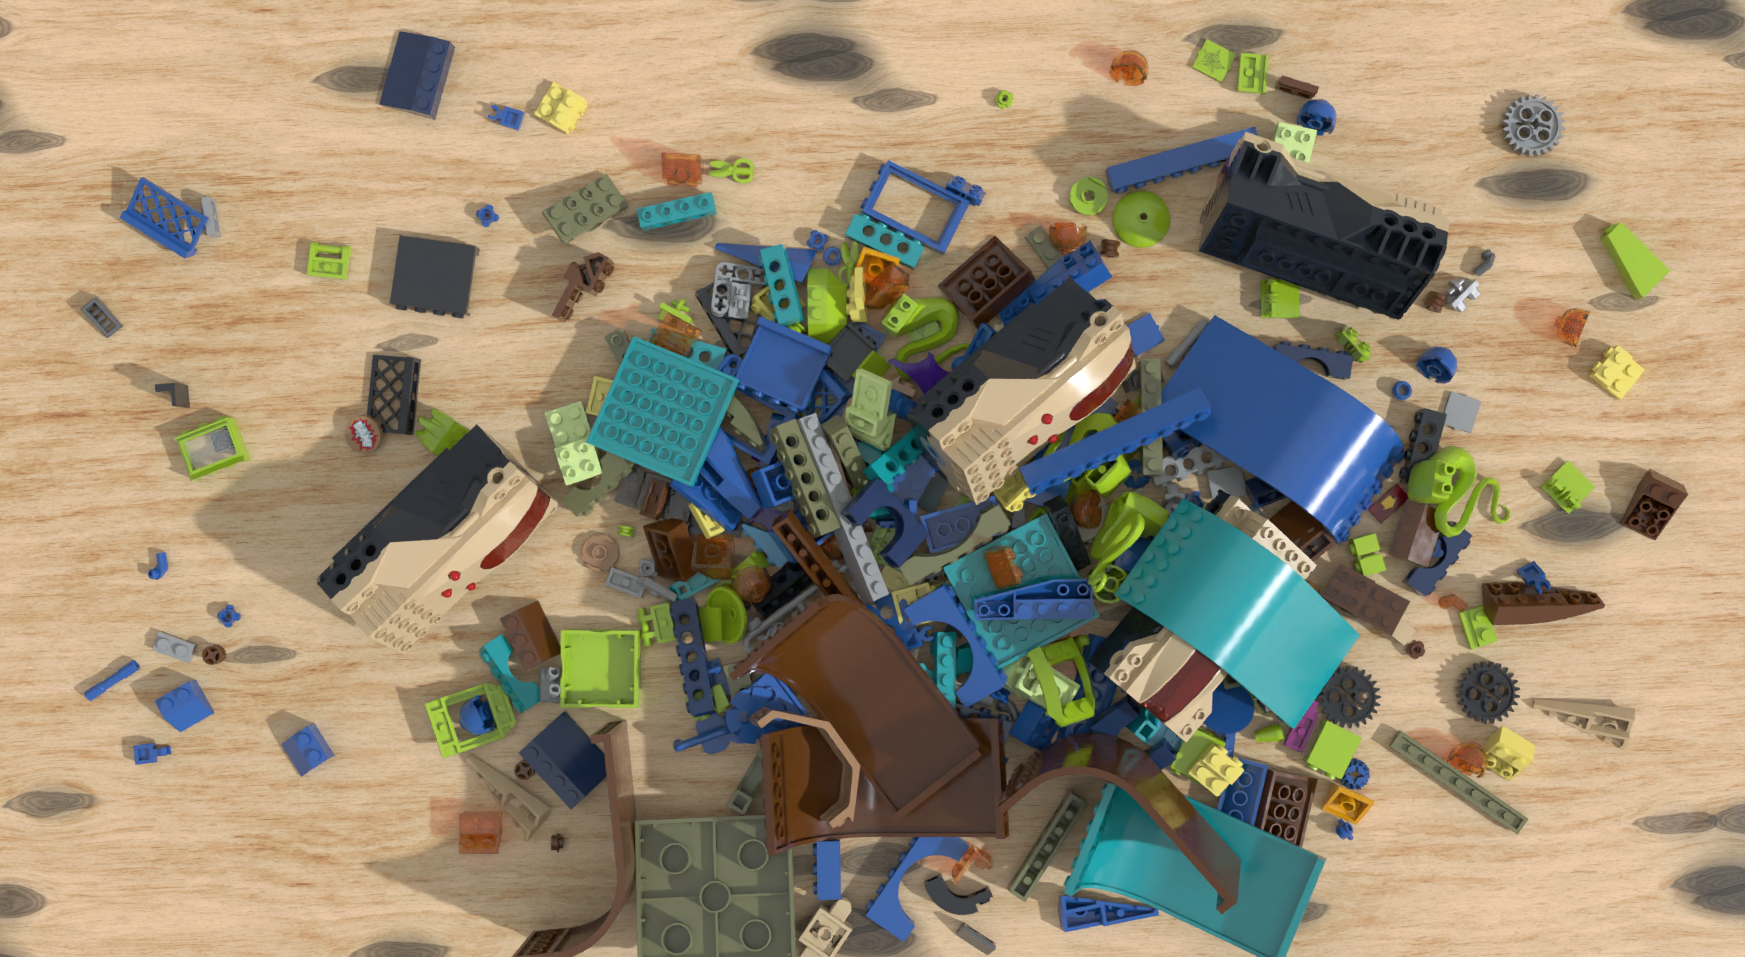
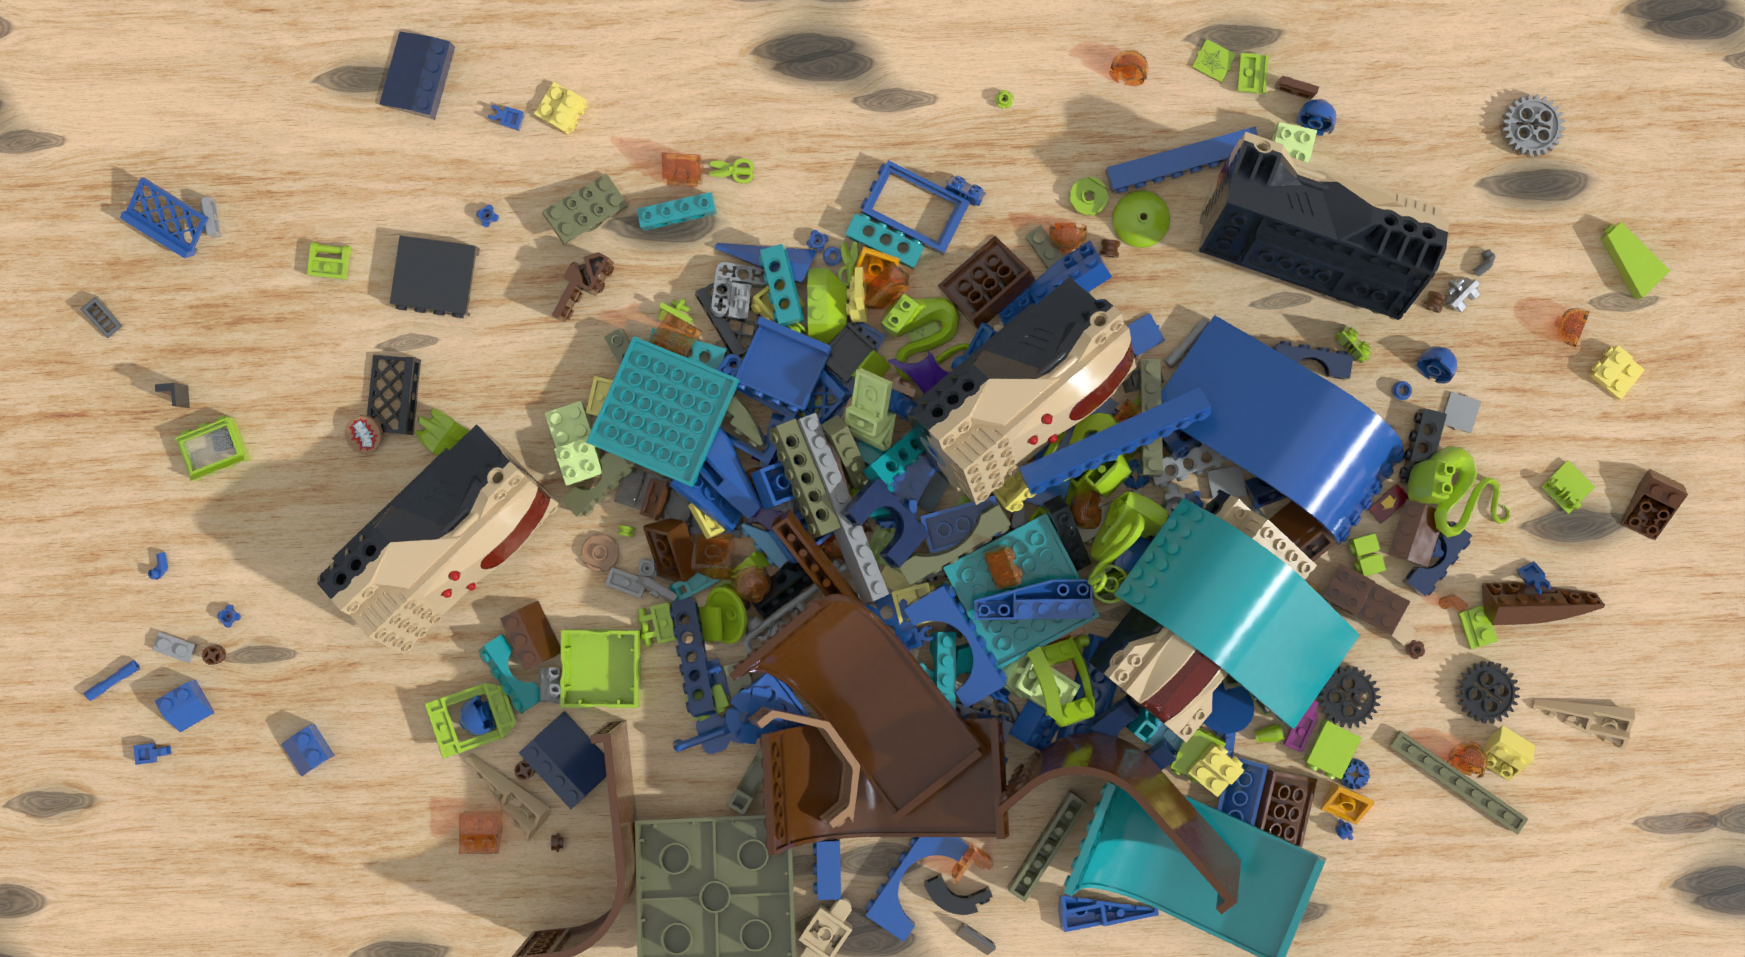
lime hinge [1260,279,1299,318] -> none

